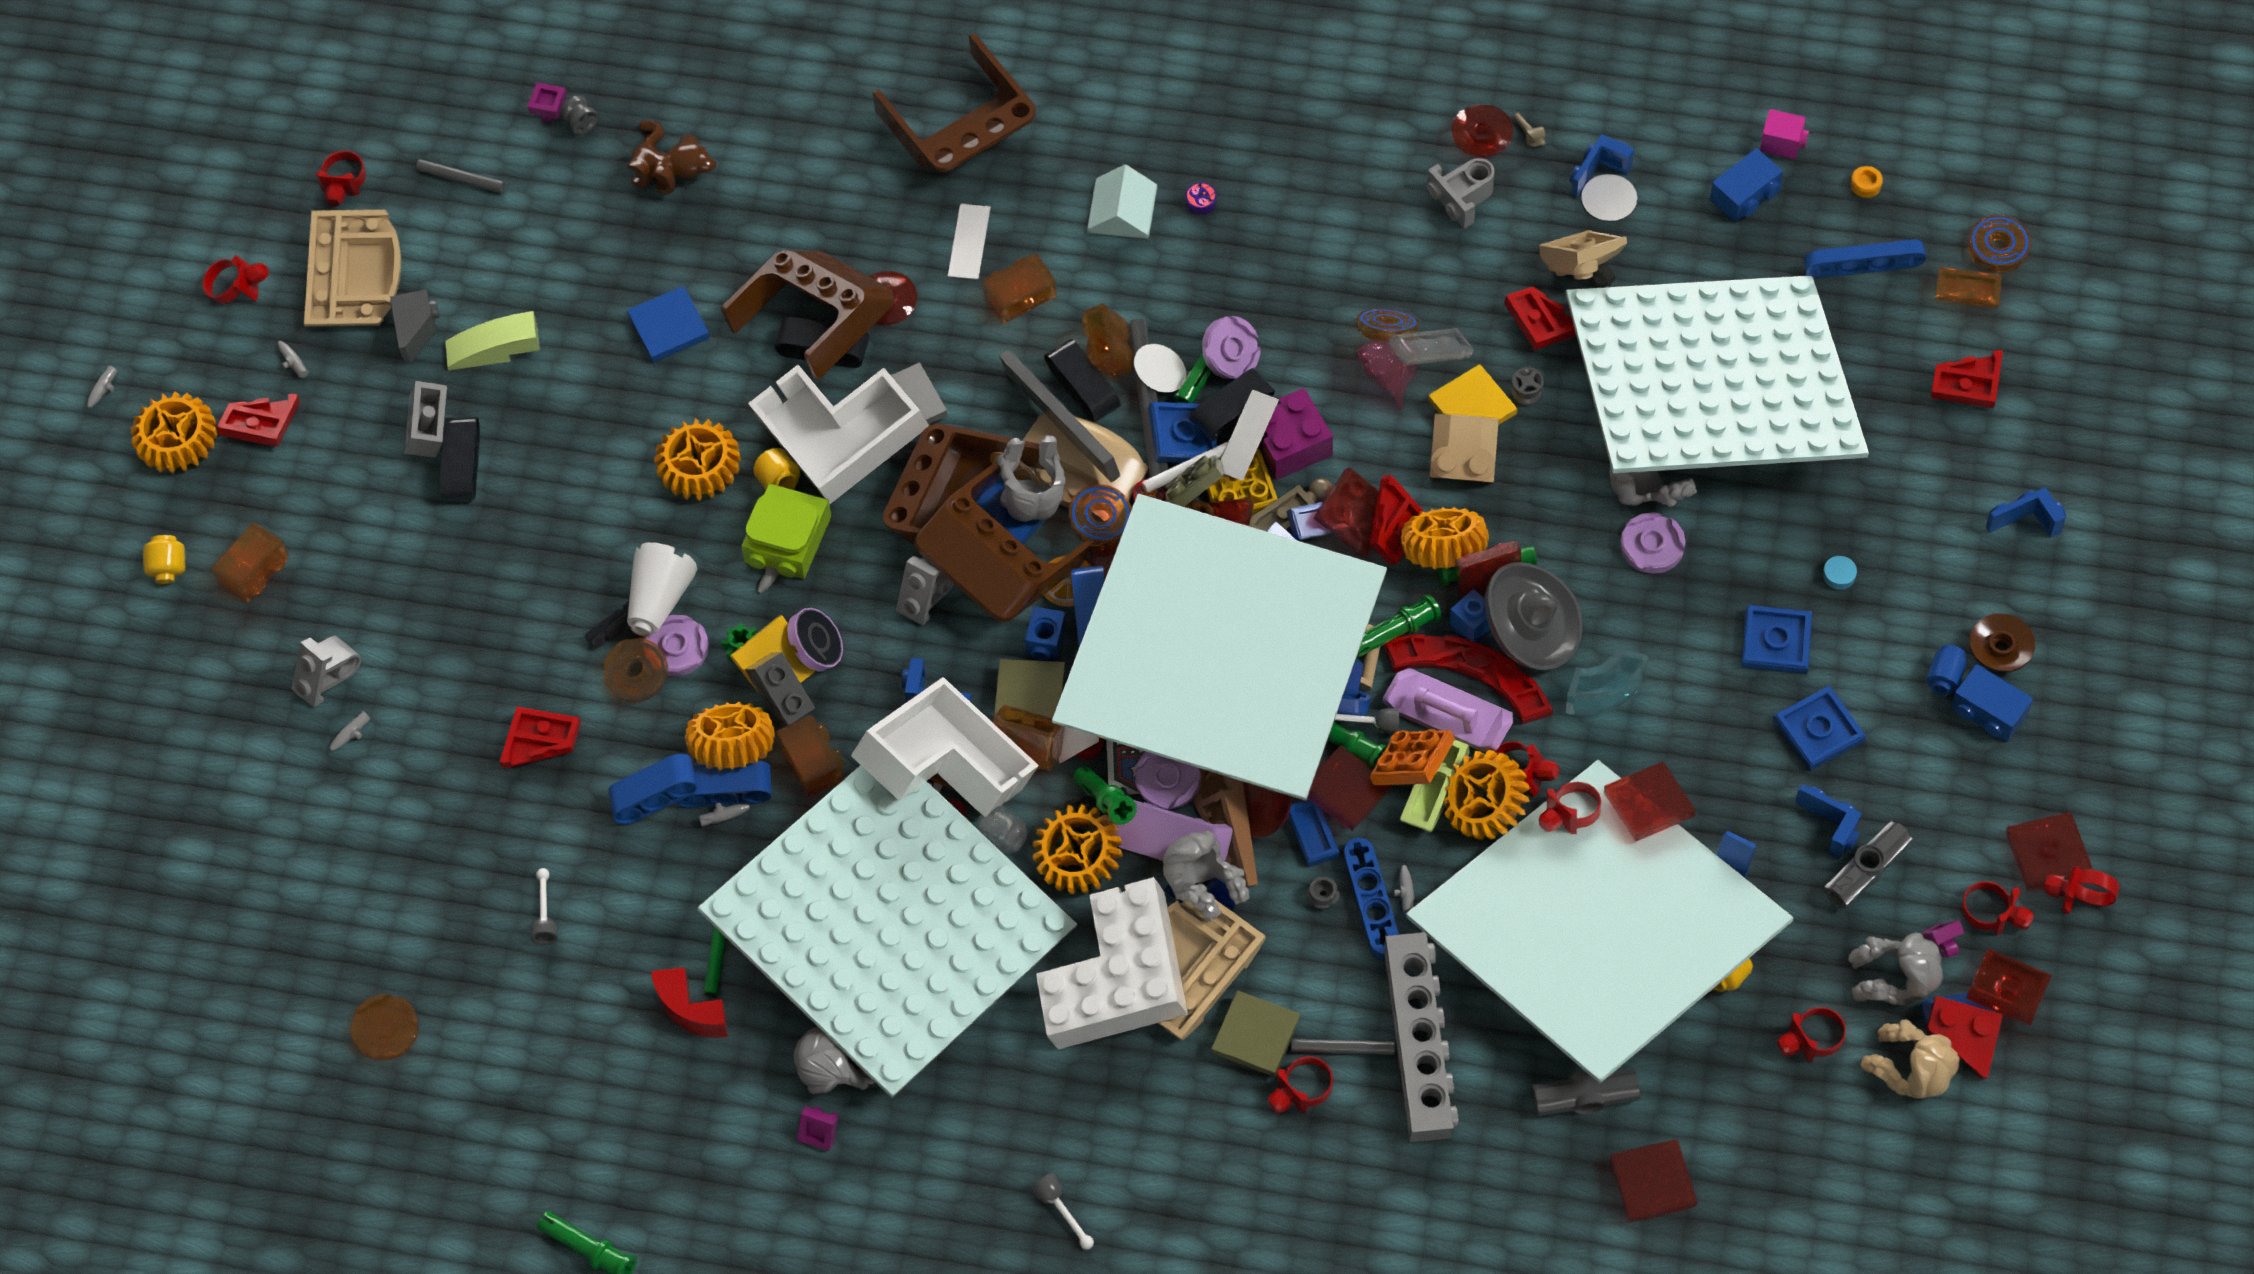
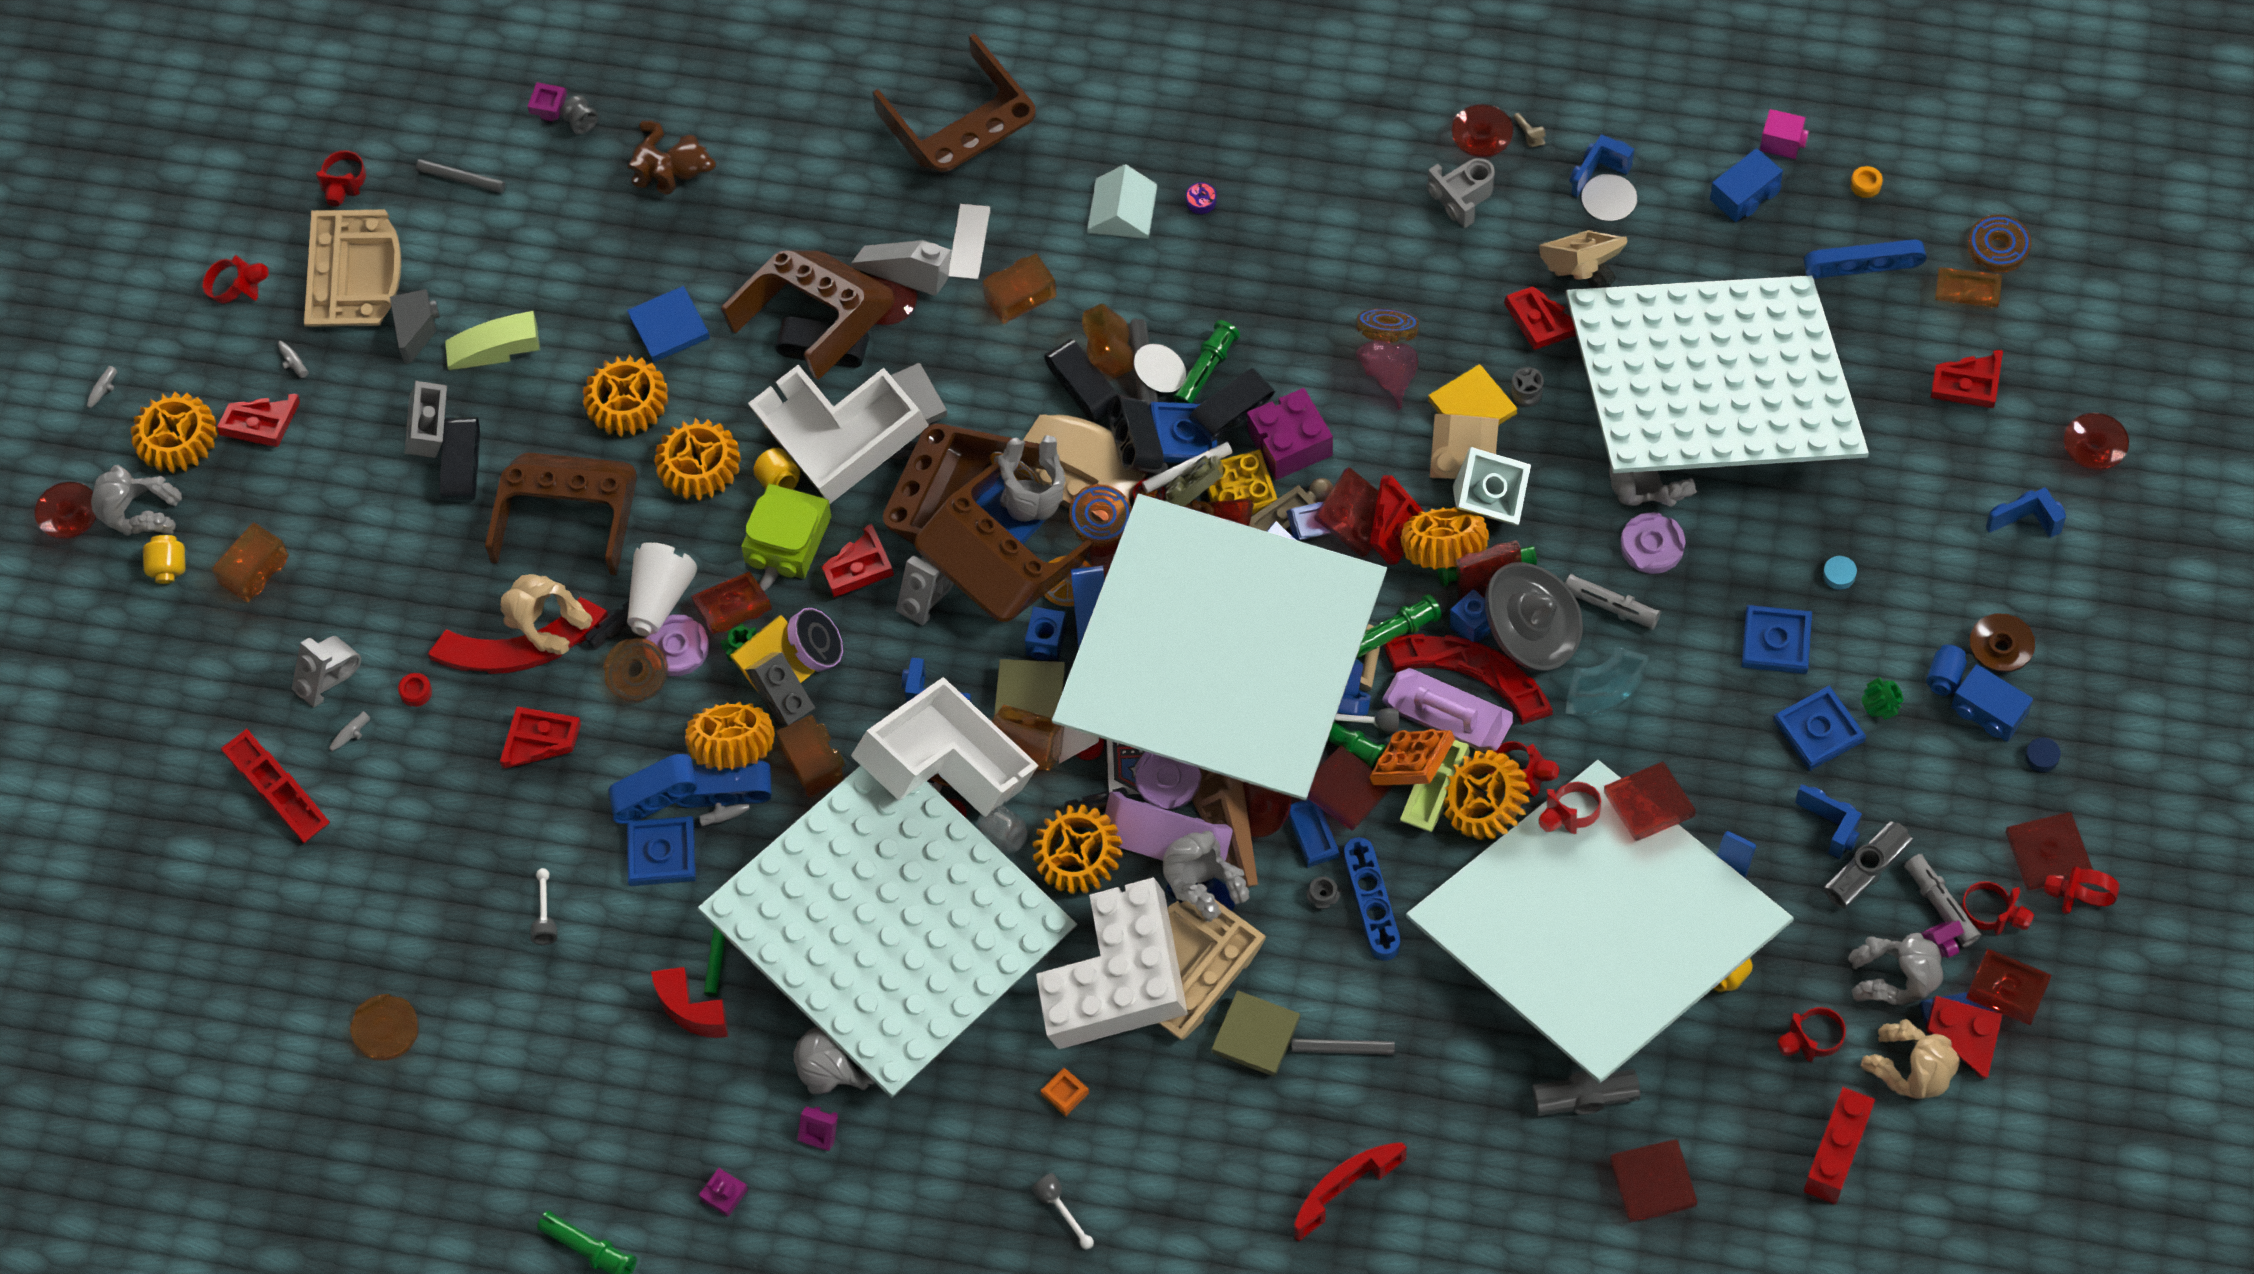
dark grey tile [999,350,1120,483] -> none
green pin [1073,766,1137,825] -> none
lavender tile [1202,316,1260,379] -> none
white sticker [1220,390,1279,481] -> none
red piece [1268,1056,1333,1114] -> none
light grey brick [1384,932,1458,1142] -> none
clear tile [1388,328,1474,365] -> none
light grey helmet [1394,865,1414,914] -> none
none -> clear red dish [35,482,97,539]
none -> light grey hair [91,465,182,536]
none -> red slope [221,729,330,843]
none -> red tile [398,673,432,707]
none -> red tile [428,597,608,674]
none -> reddish brown windscreen [485,453,637,575]
none -> tan hair [500,574,593,655]
none -> light orange gear [583,355,668,437]
none -> blue tile [627,816,696,886]
none -> clear red plate [691,571,772,634]
none -> magenta tile [699,1167,748,1217]
none -> red wing [822,524,894,597]
none -> light grey slope [851,240,951,296]
none -> orange tile [1040,1067,1089,1117]
none -> black beam [1107,395,1164,475]
none -> red slope [1294,1142,1407,1242]
none -> light aqua slope [1453,447,1531,526]
none -> light grey pin [1565,574,1661,630]
none -> red arch [1803,1087,1876,1205]
none -> green gear [1861,677,1903,720]
none -> light grey pin [1904,854,1981,947]
none -> dark blue tile [2025,737,2061,772]
none -> clear red dish [2064,413,2129,470]

